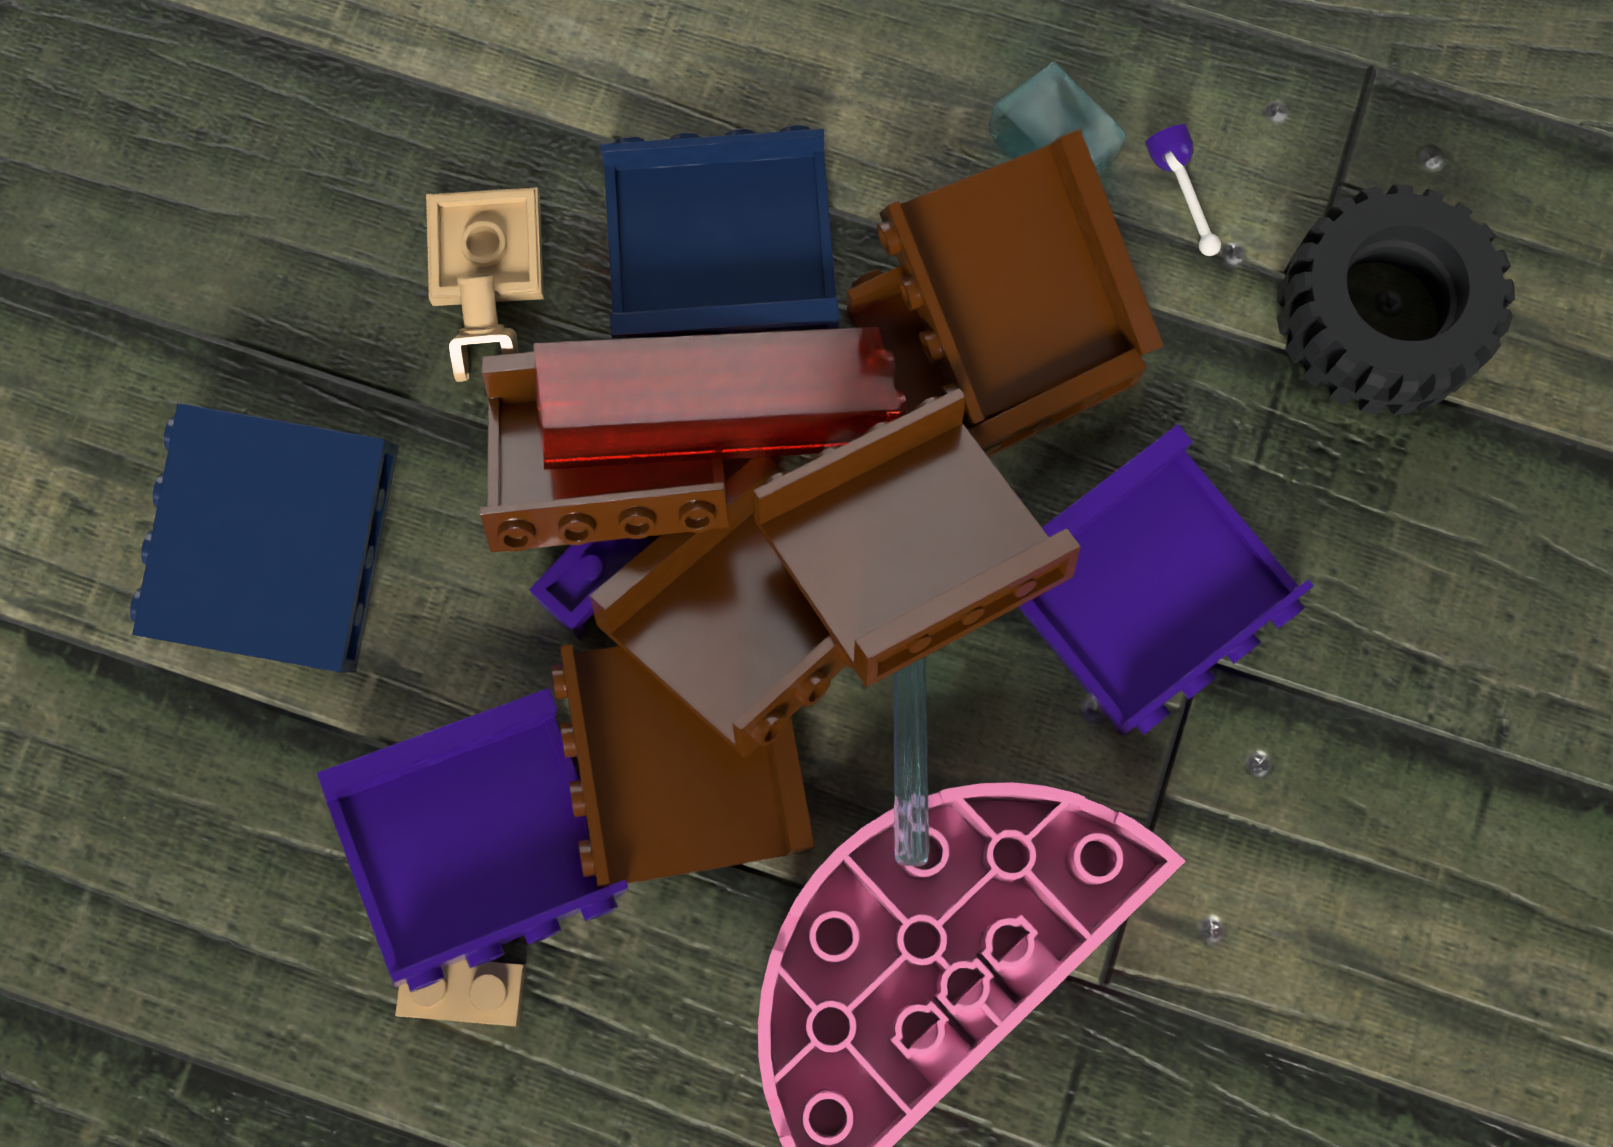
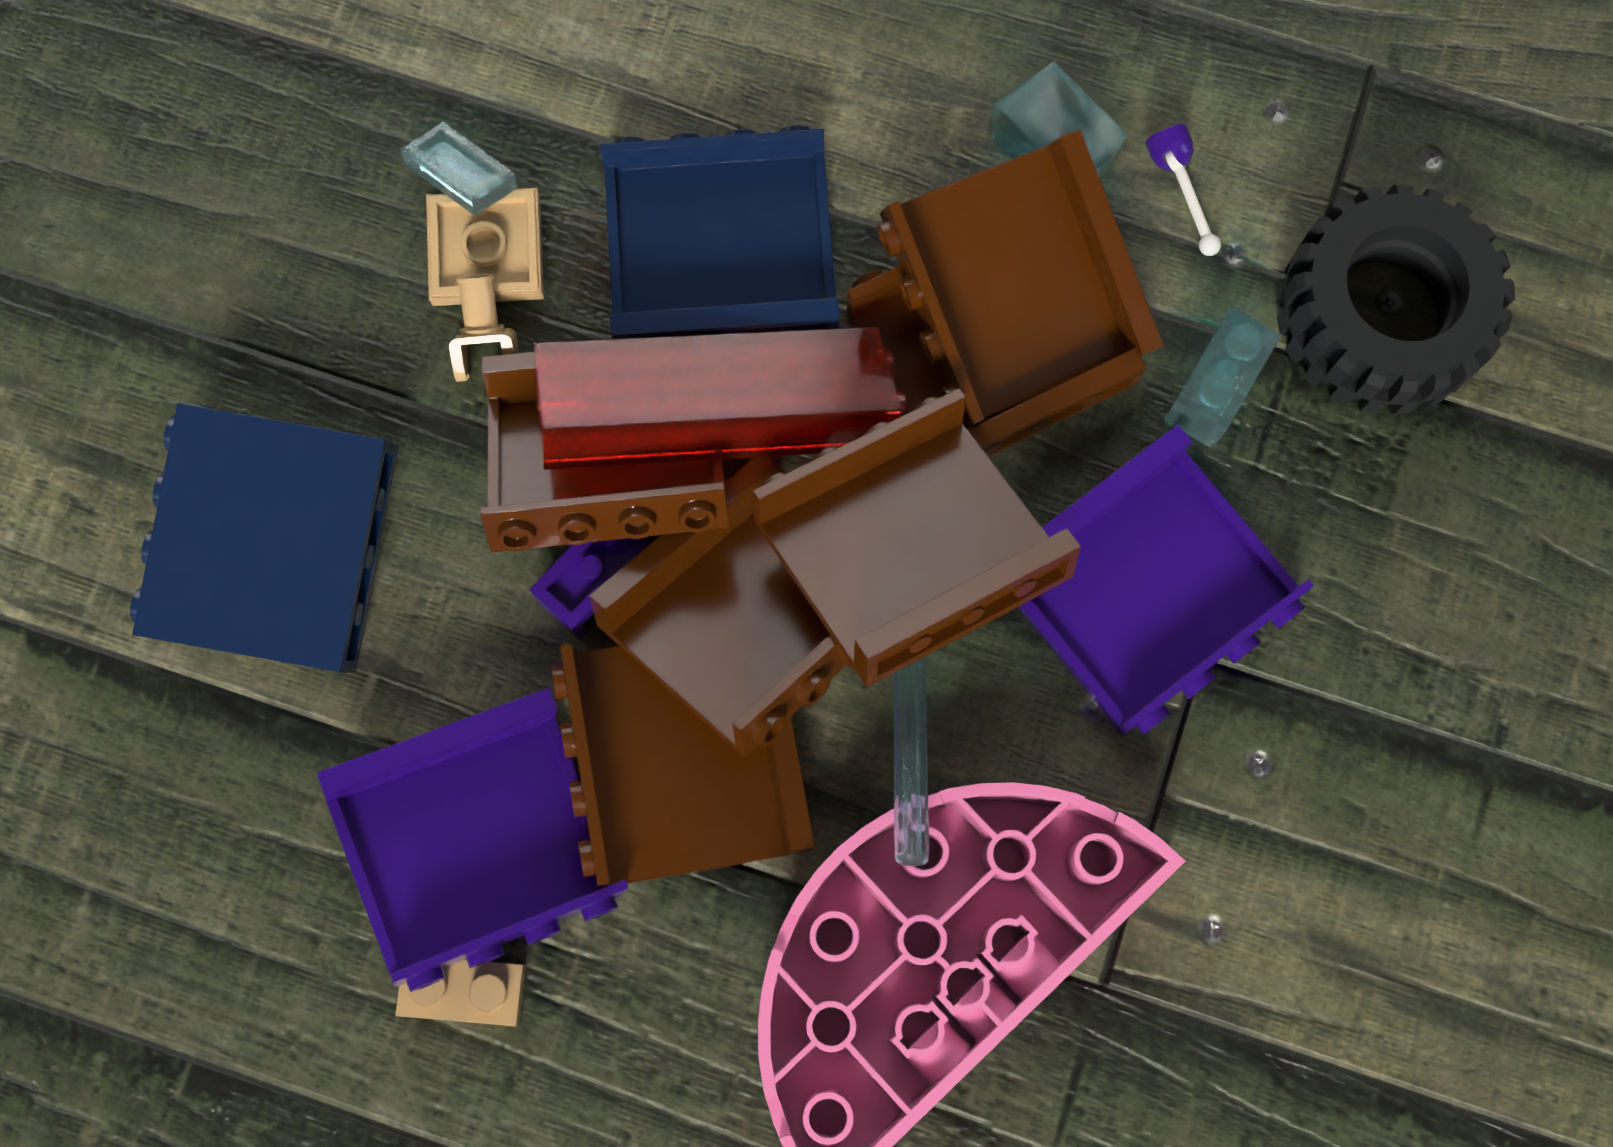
none -> clear light blue tile [401,122,518,216]
none -> clear light blue brick [1163,307,1282,449]

